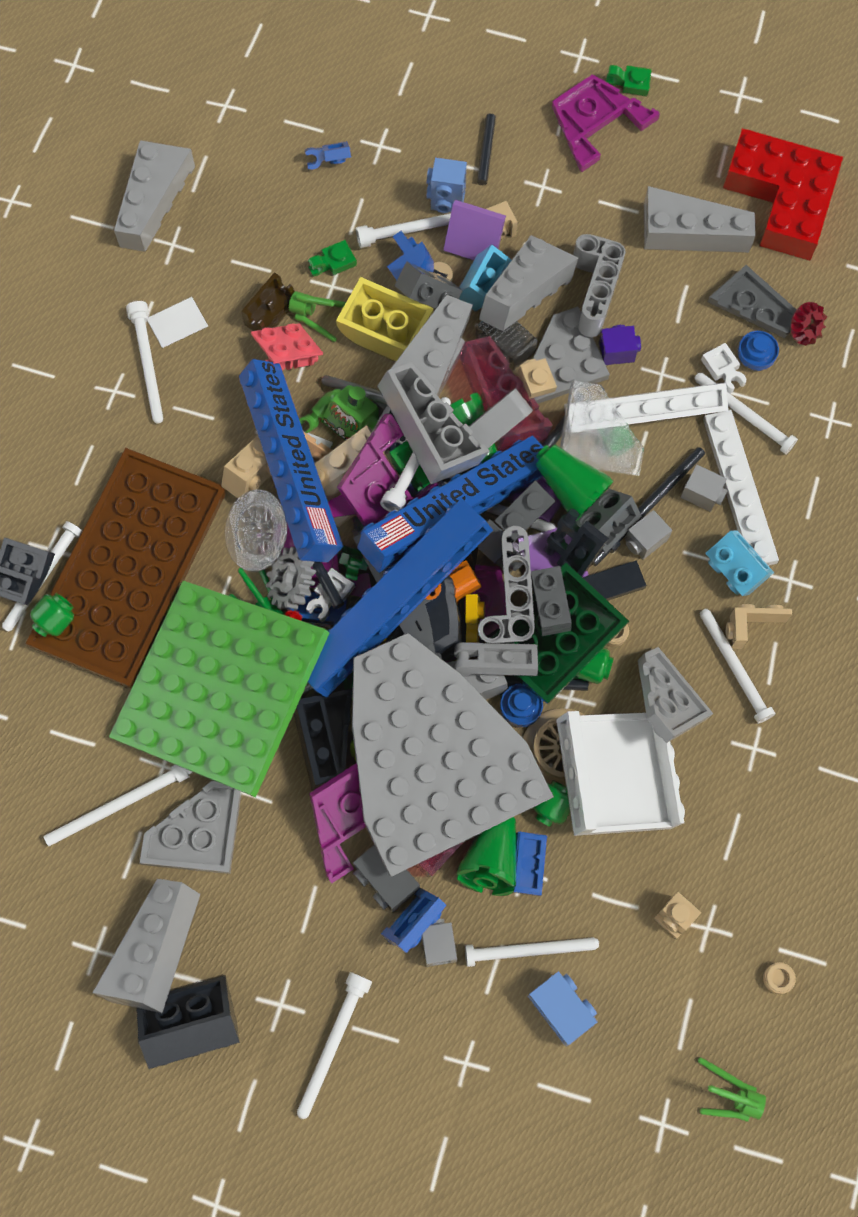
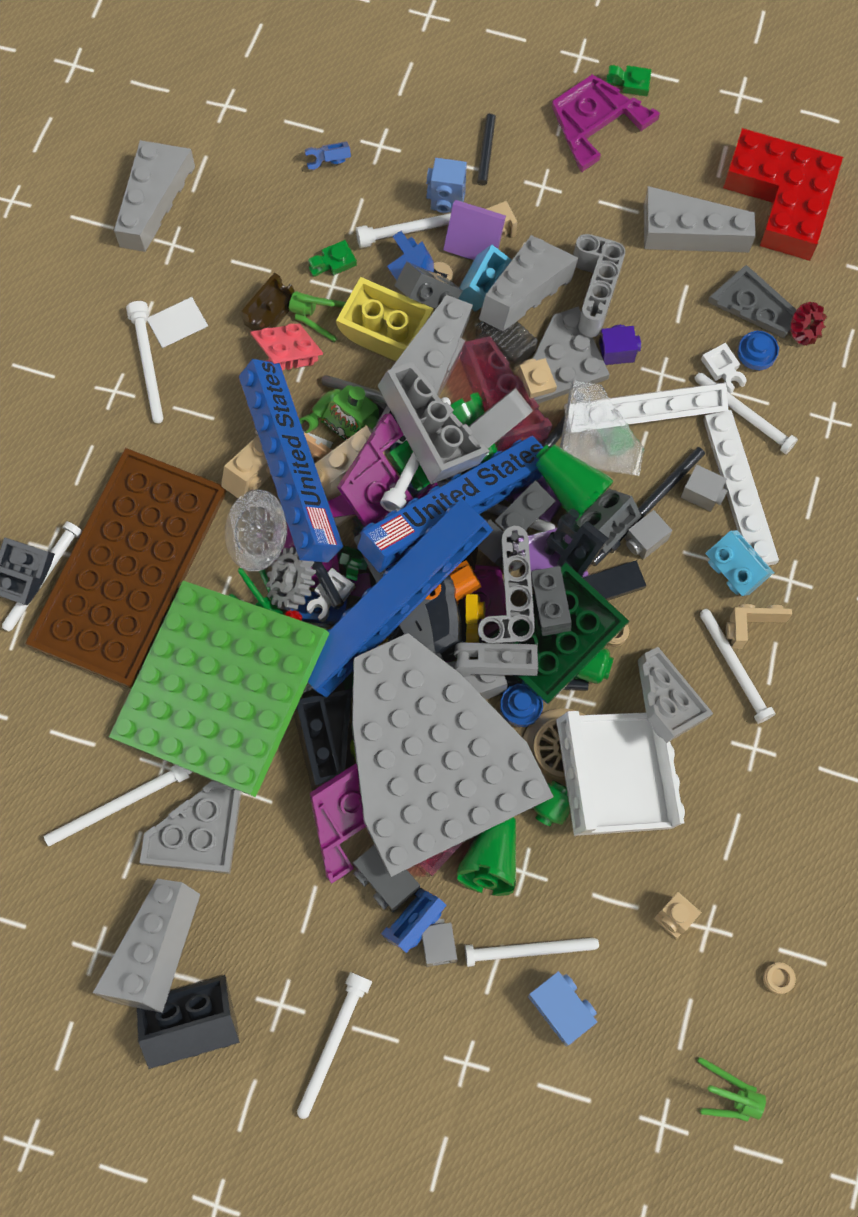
green head [30,593,74,637] -> none
blue plate [513,831,547,896] -> none

